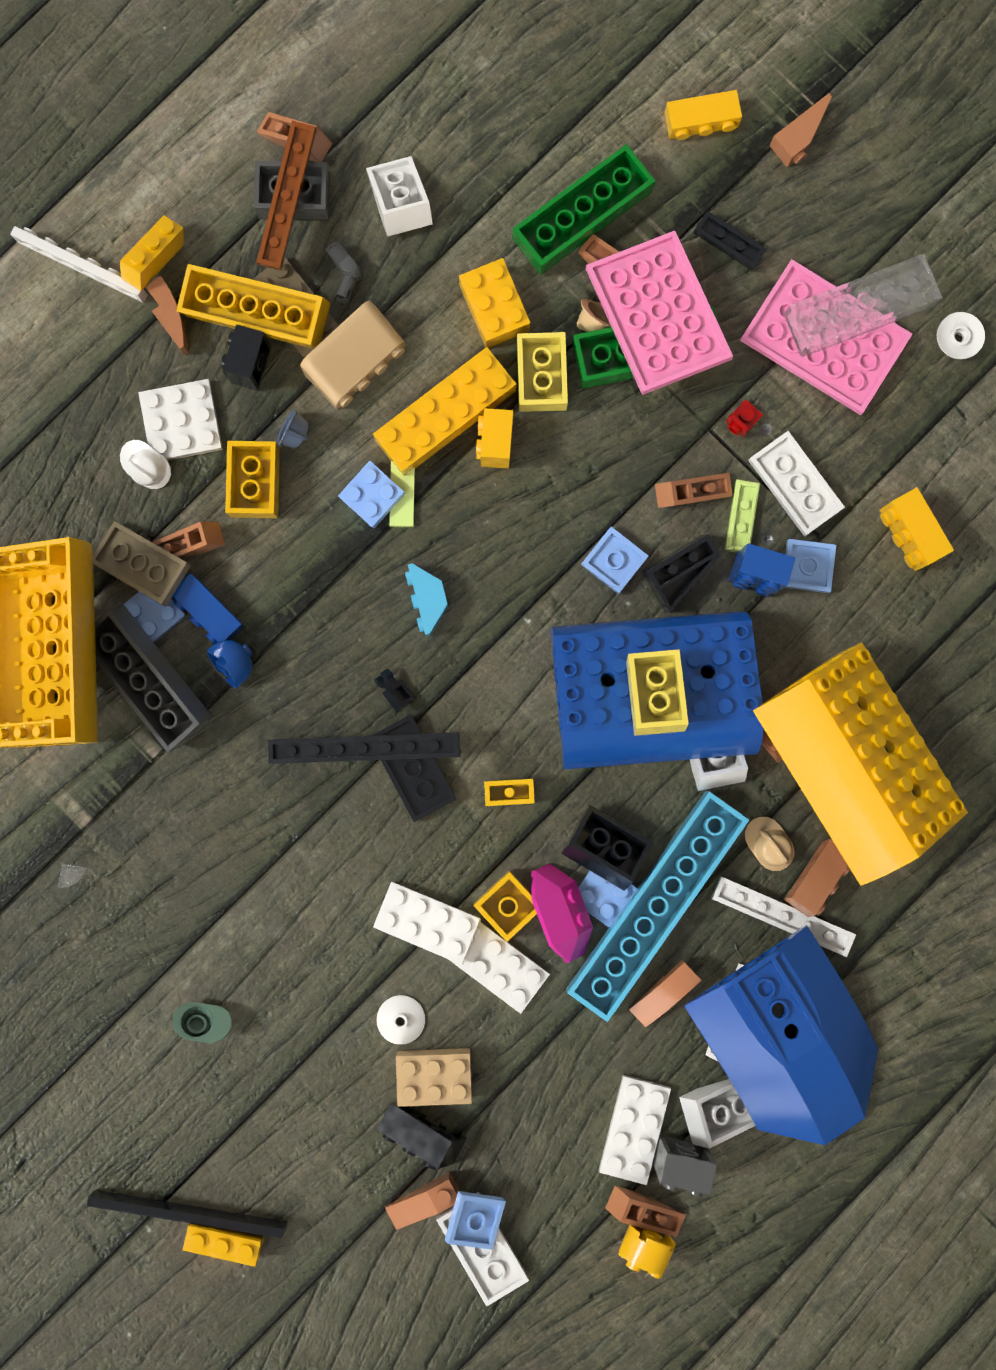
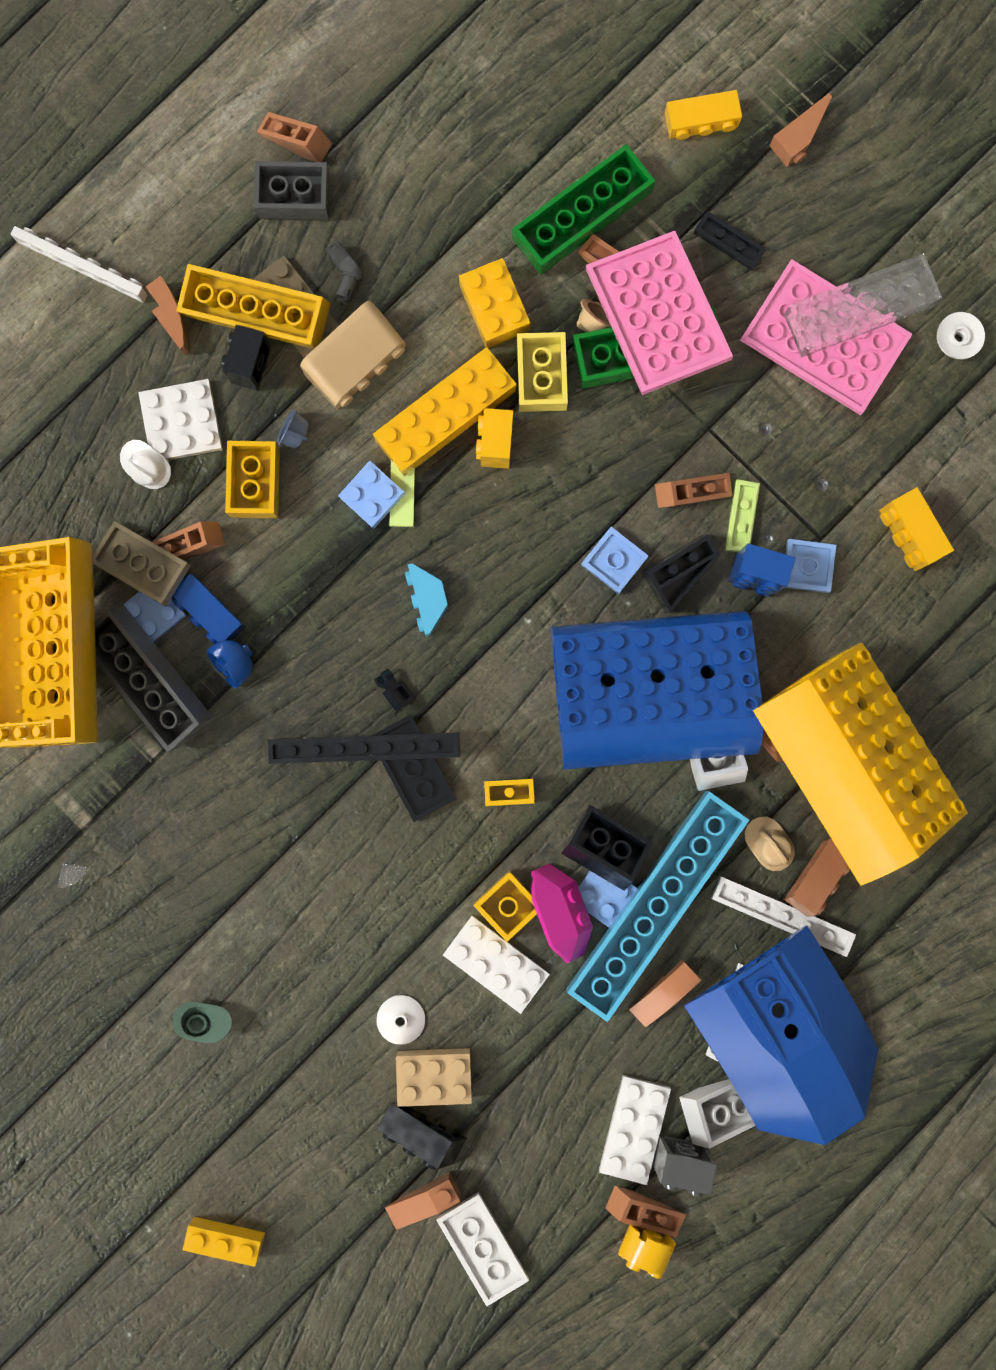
black tile [87,1190,287,1238] -> none
yellow brick [120,215,184,291] -> none
dark orange plate [257,121,316,271] -> none
white slope [366,156,433,237] -> none
white plate [373,882,481,965] -> none
light blue plate [445,1191,506,1250] -> none
light yellow brick [626,650,688,736] -> none
red bracket [725,399,763,438] -> none
white plate [748,431,845,537] -> none

